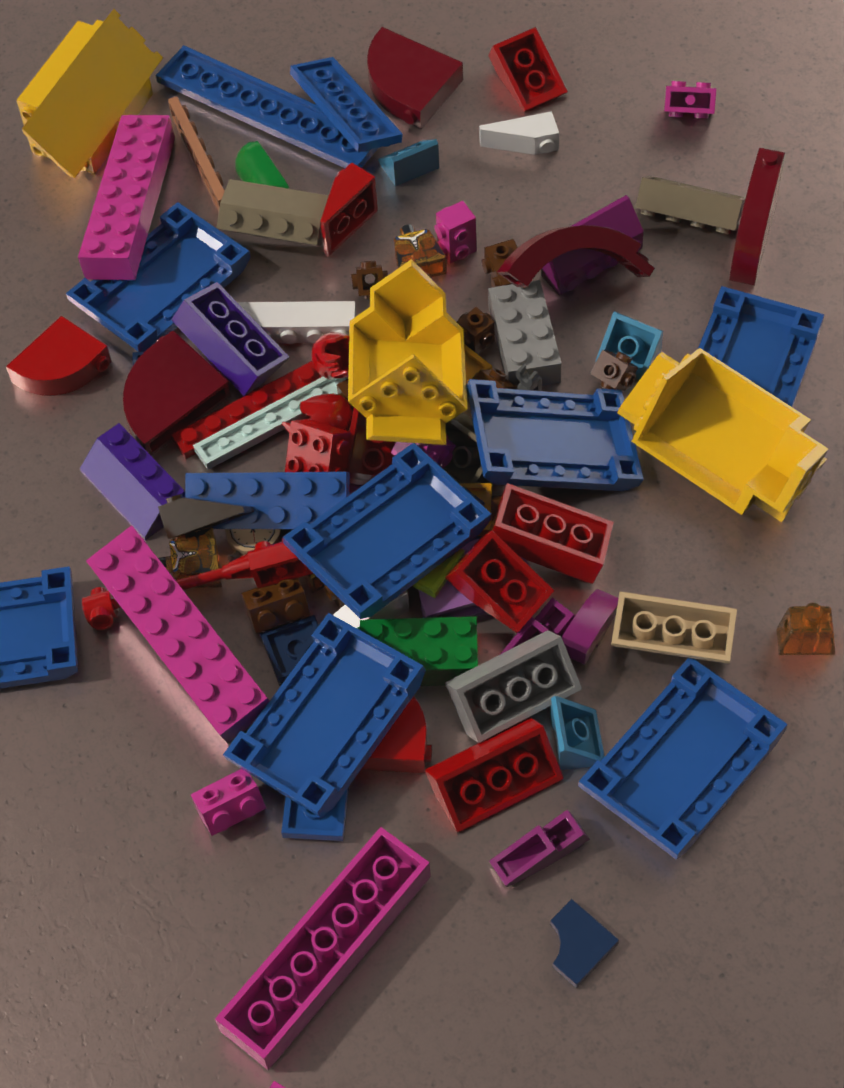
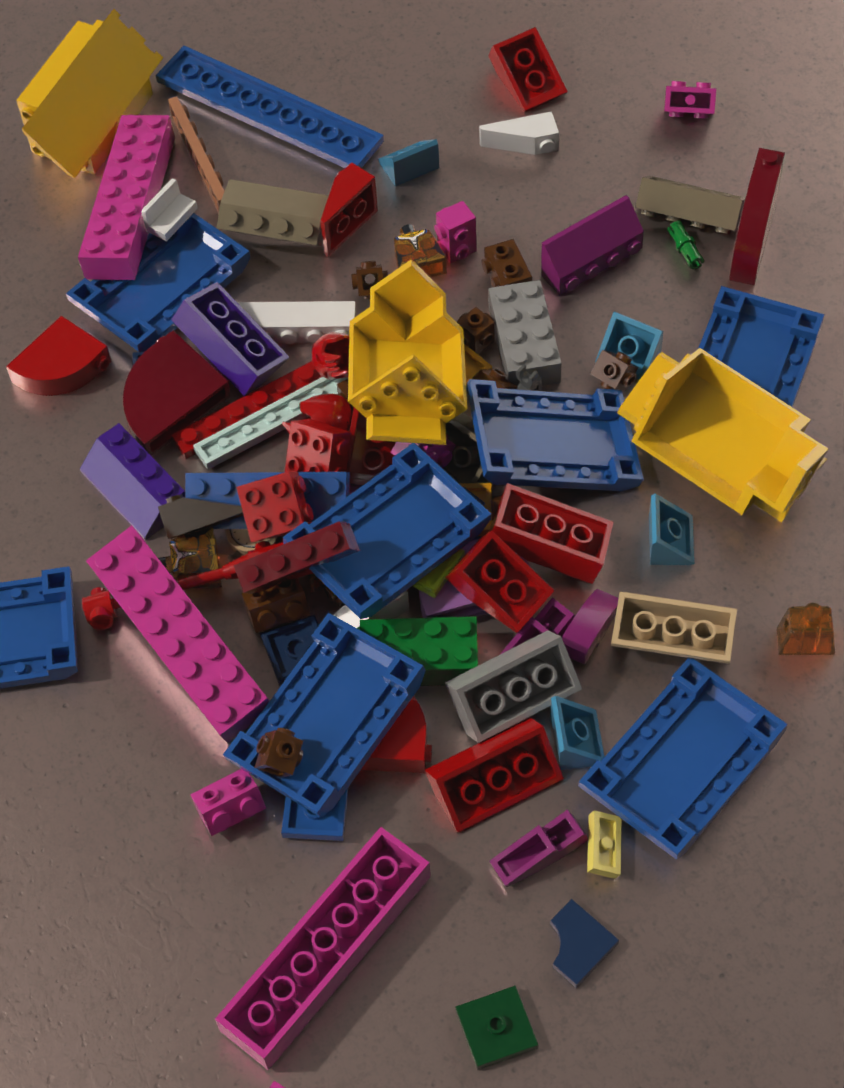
green brick [235,141,289,189] -> none
blue plate [290,57,403,152] -> none
dark red brick [367,27,464,129] -> none
dark red arch [497,225,655,287] -> none
none -> white panel [141,178,198,241]
none -> dark red arch [234,521,360,594]
none -> red brick [236,471,313,543]
none -> reddish brown brick [254,728,304,778]
none -> dark green plate [455,985,539,1070]
none -> light yellow plate [587,810,622,879]
none -> dark azure slope [649,493,695,566]
none -> green pin [668,221,705,270]

